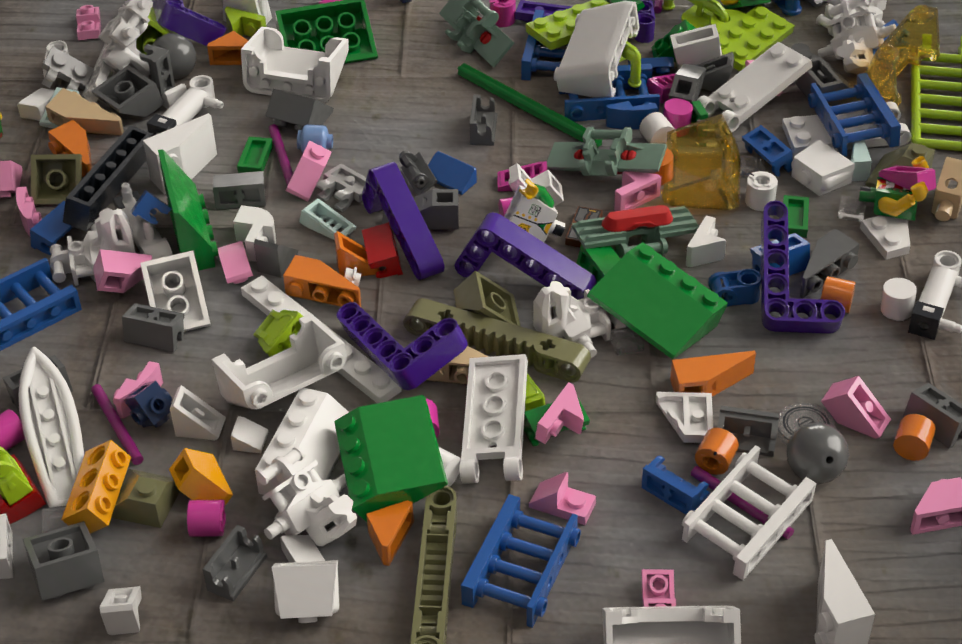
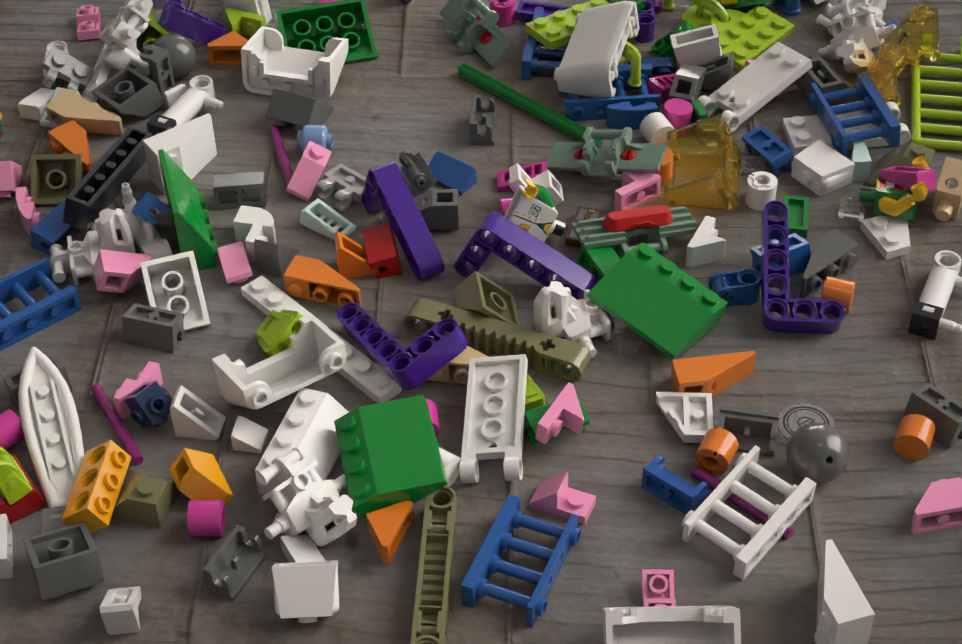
green tile [237,137,273,173] -> none
white plate [344,267,361,287] -> none
bright pink slope [821,376,891,439] -> none
white piece [881,278,916,321] -> none

